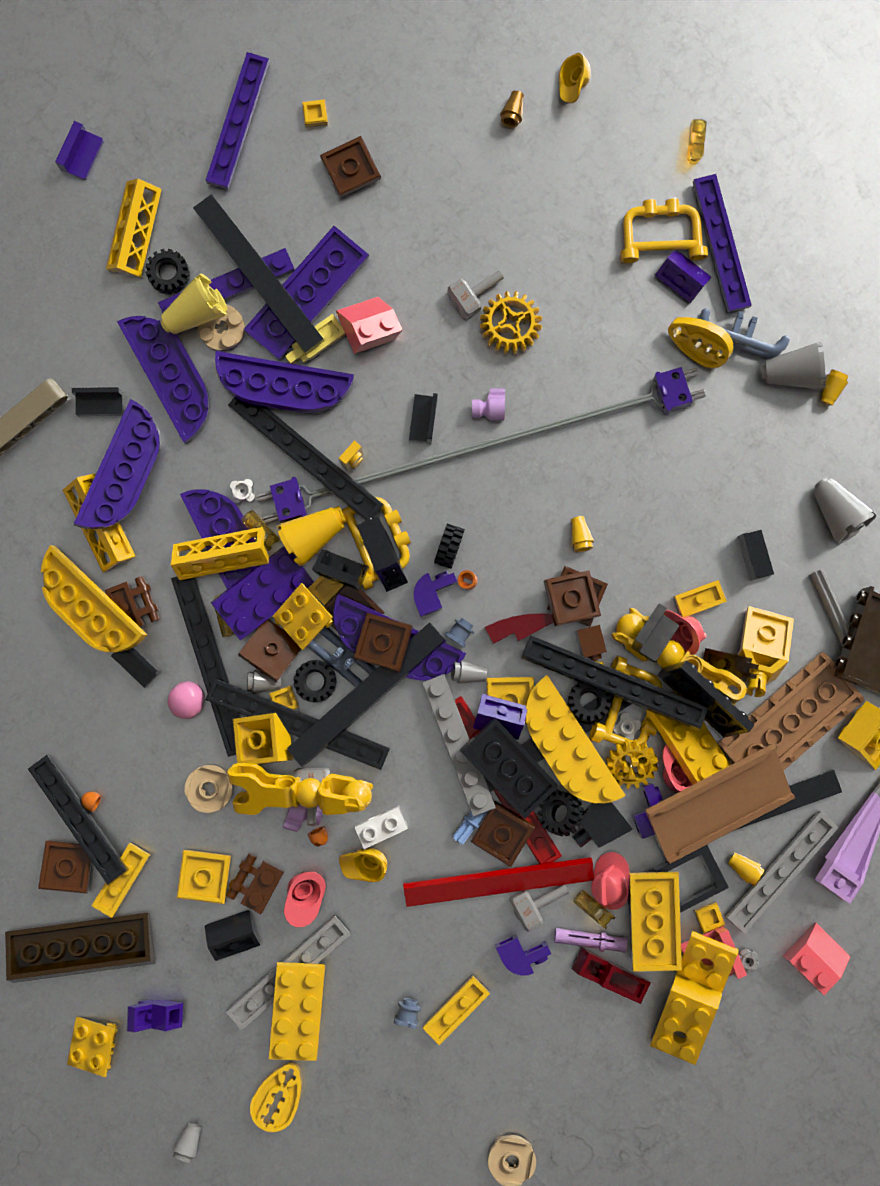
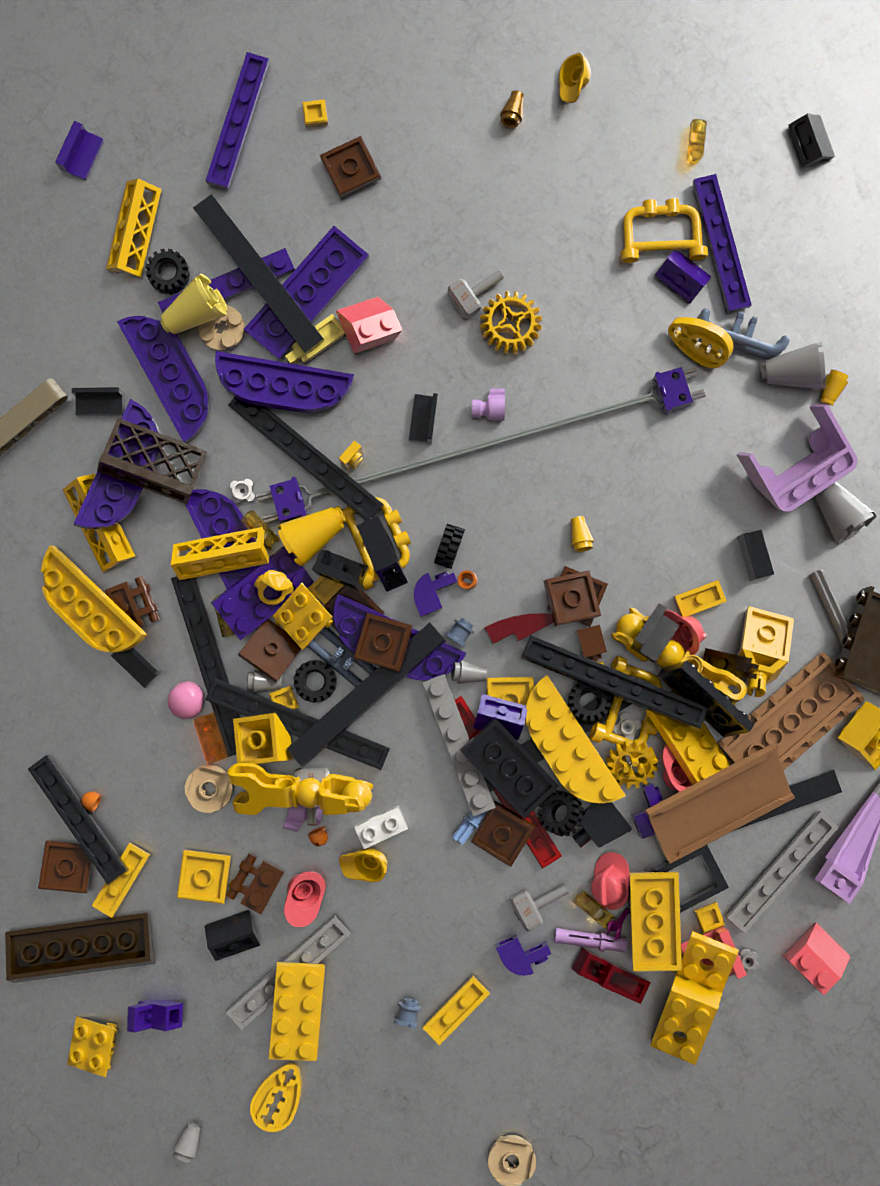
red tile [403,857,594,907] -> none
yellow cone [727,852,765,885] -> none
none -> dark brown fence [97,418,207,504]
none -> clear orange hinge [193,712,229,764]
none -> yellow piece [254,570,293,605]
none -> magenta hand [607,907,630,940]
none -> lavender windscreen [736,404,858,512]
none -> black panel [788,113,835,167]

